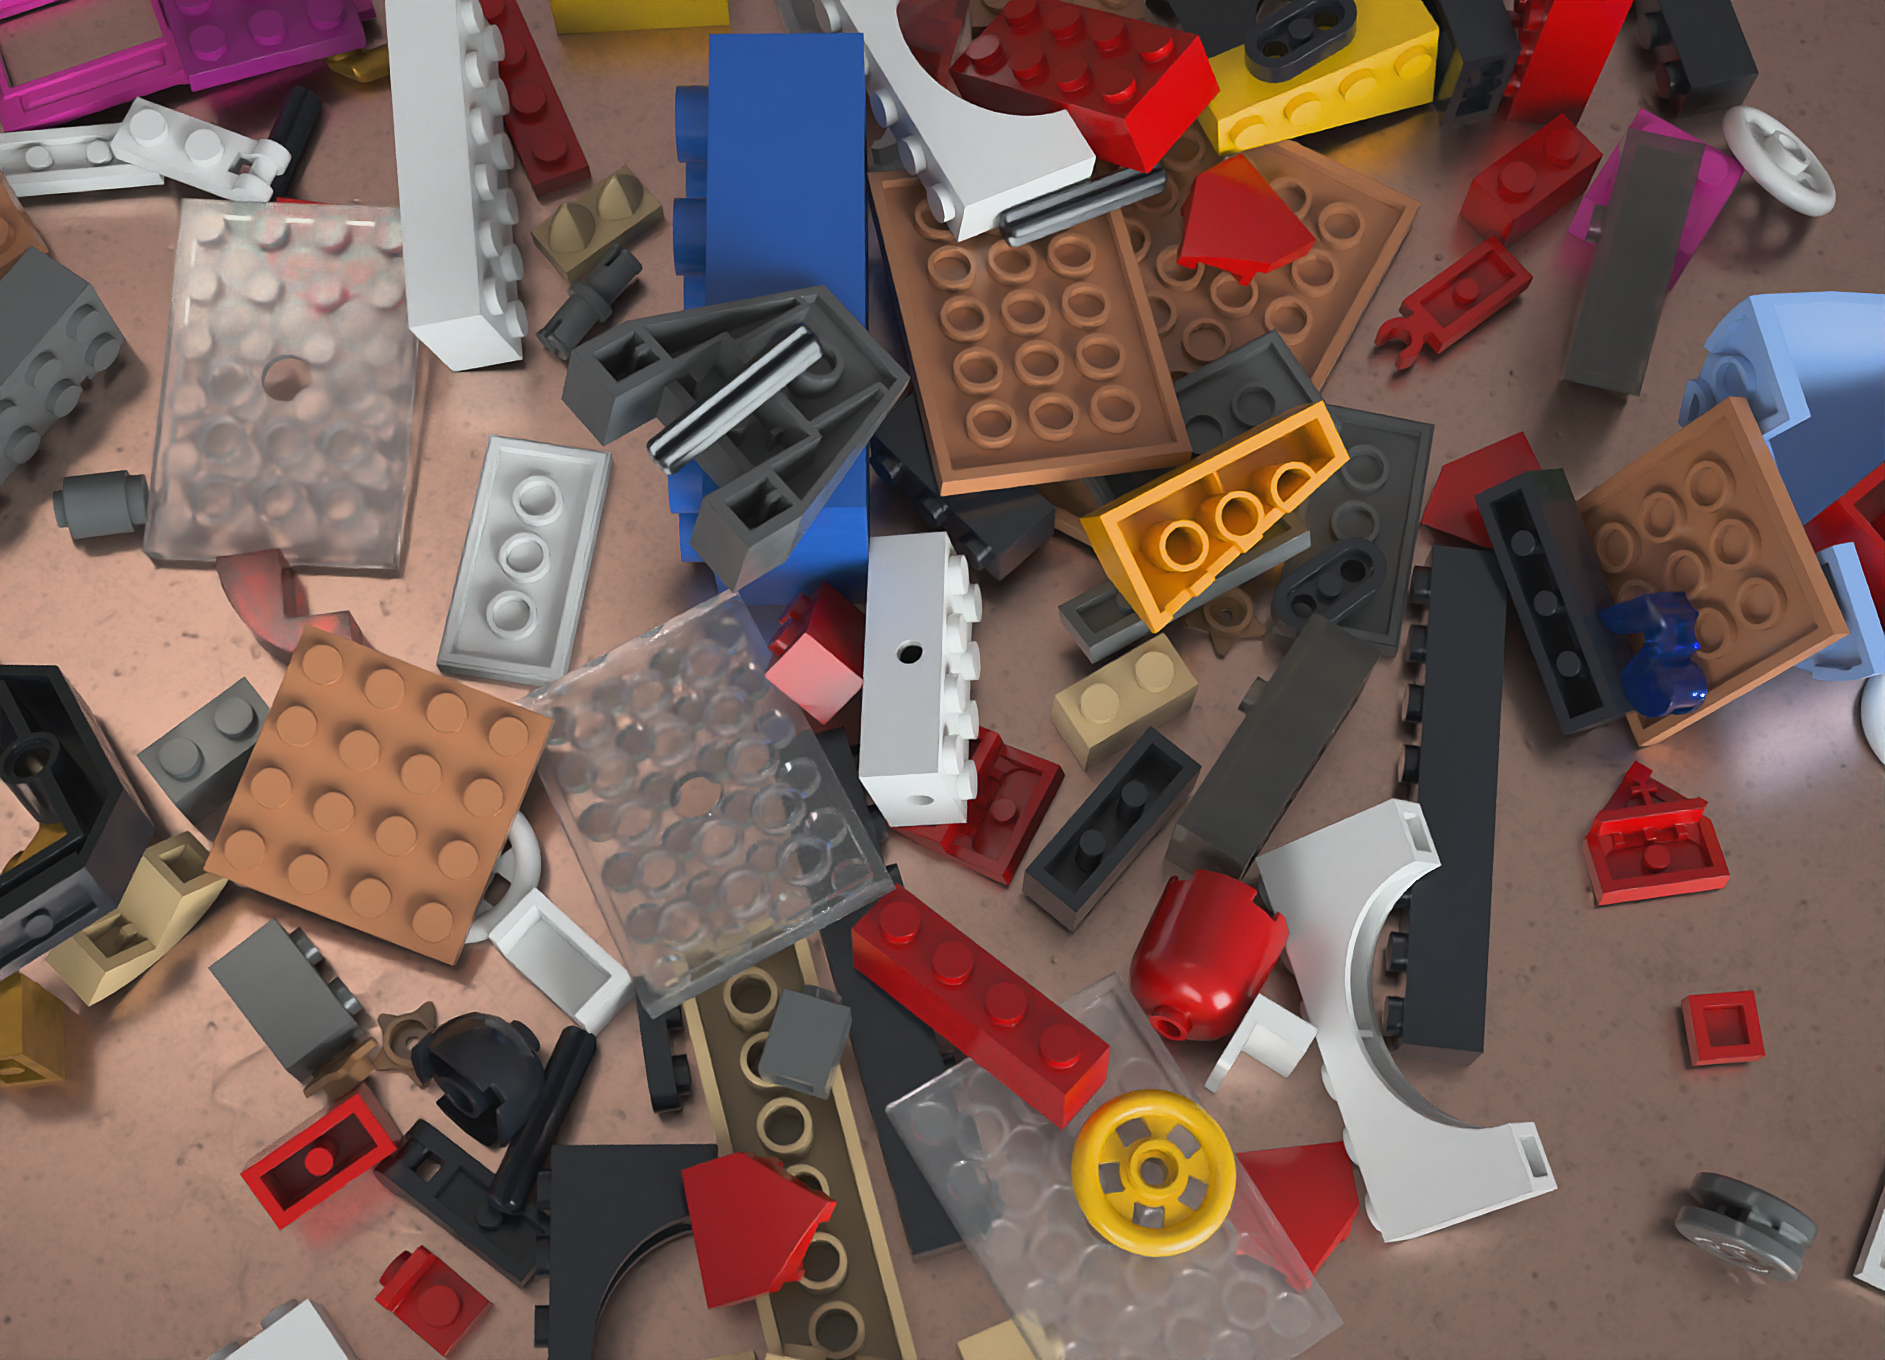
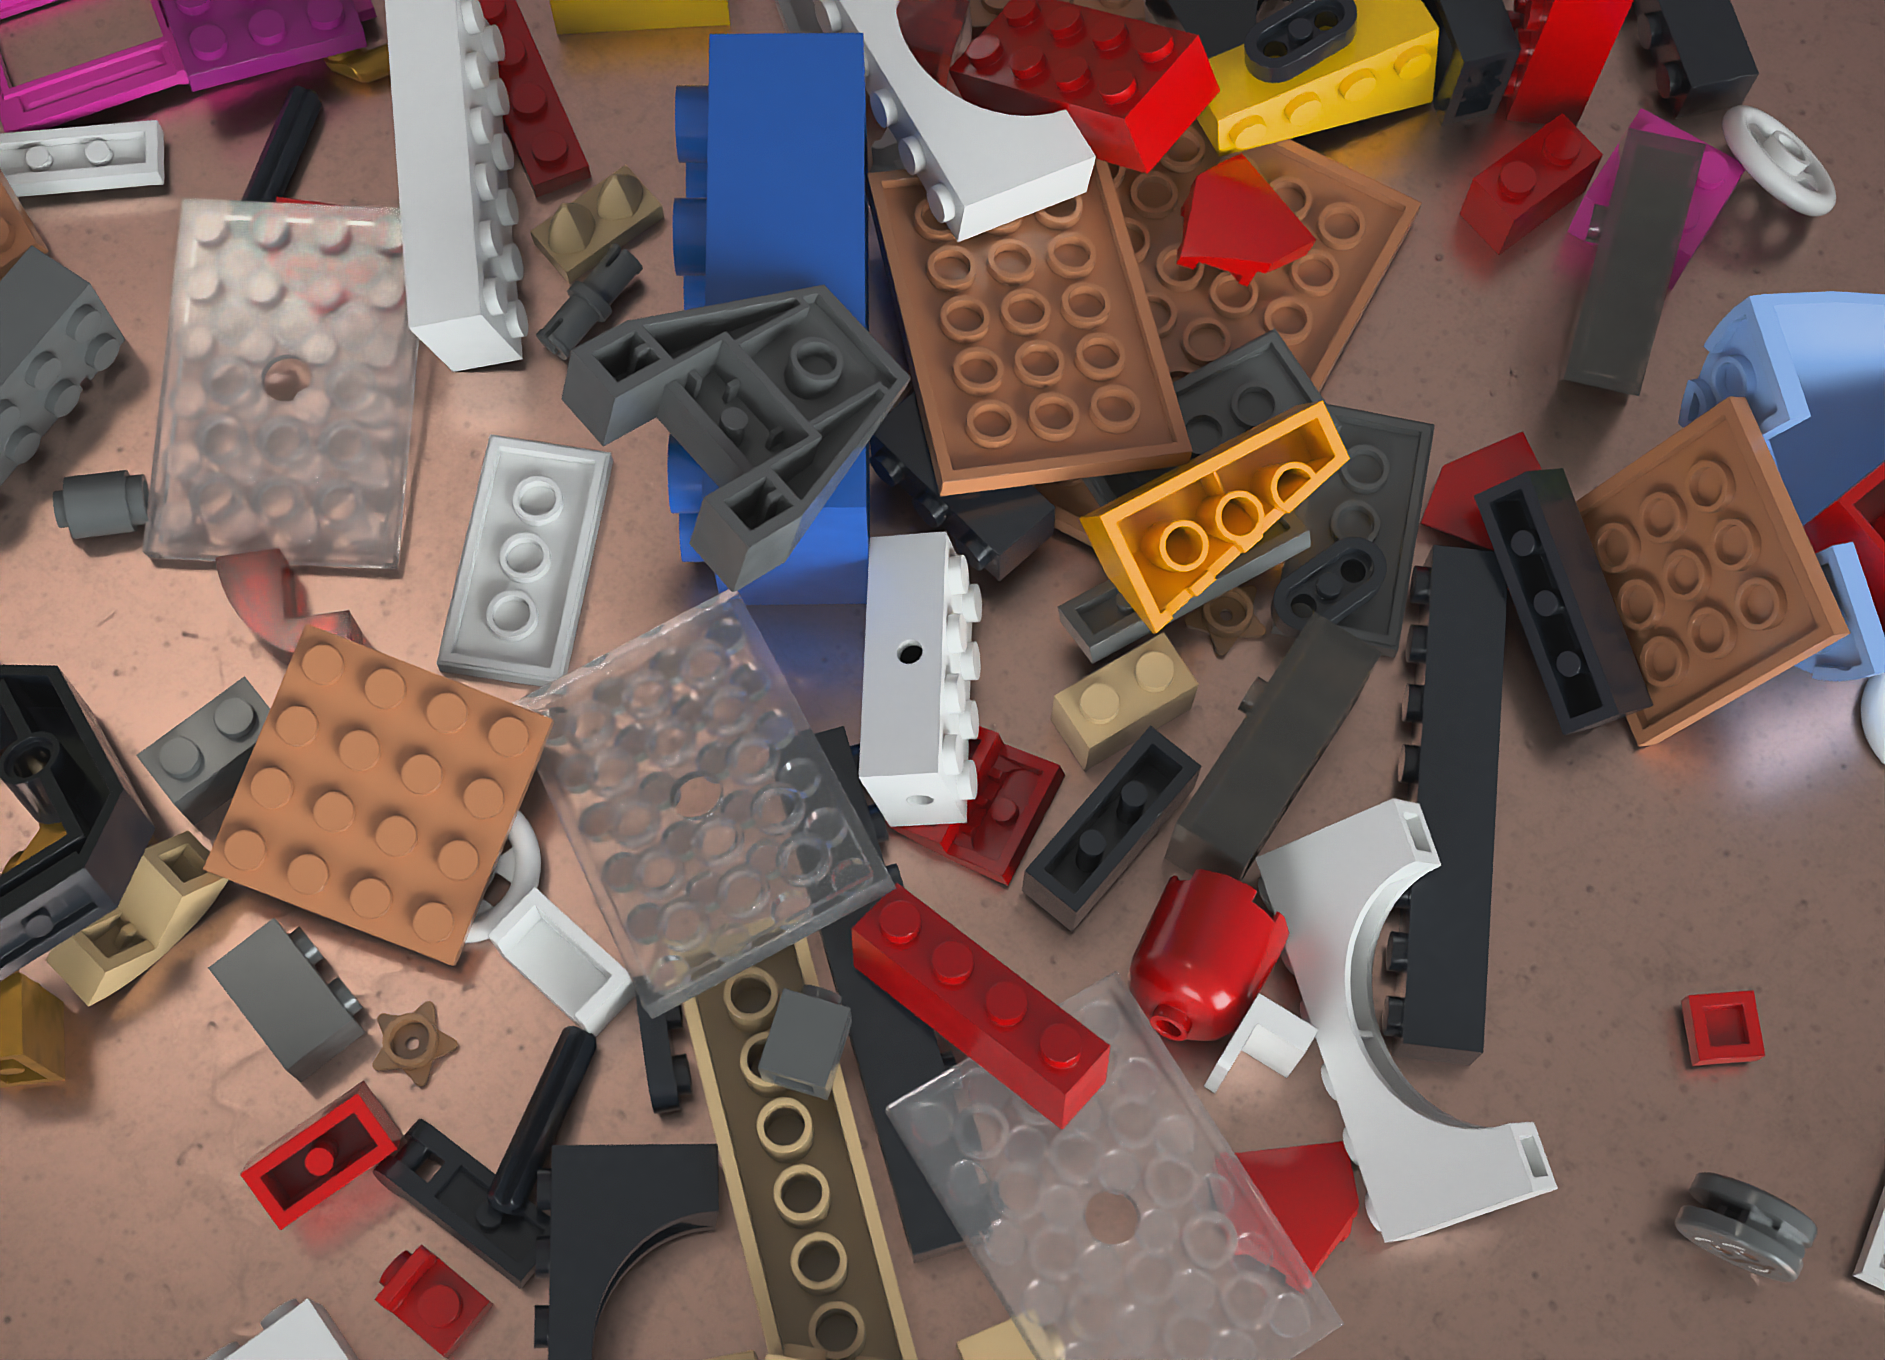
white plate [110,97,291,210] -> none
medium nougat plate [302,1037,378,1100] -> none
black cylinder [411,1012,546,1148] -> none
axle [646,323,823,475] -> none
red slope [681,1151,837,1309] -> none
red brick [764,581,866,725] -> none
axle [998,162,1168,247] -> none
yellow plate [1071,1089,1236,1256] -> none
red plate [1374,235,1533,370] -> none
red slope [1582,760,1730,906] -> none
clear blue leg [1597,591,1707,718] -> none

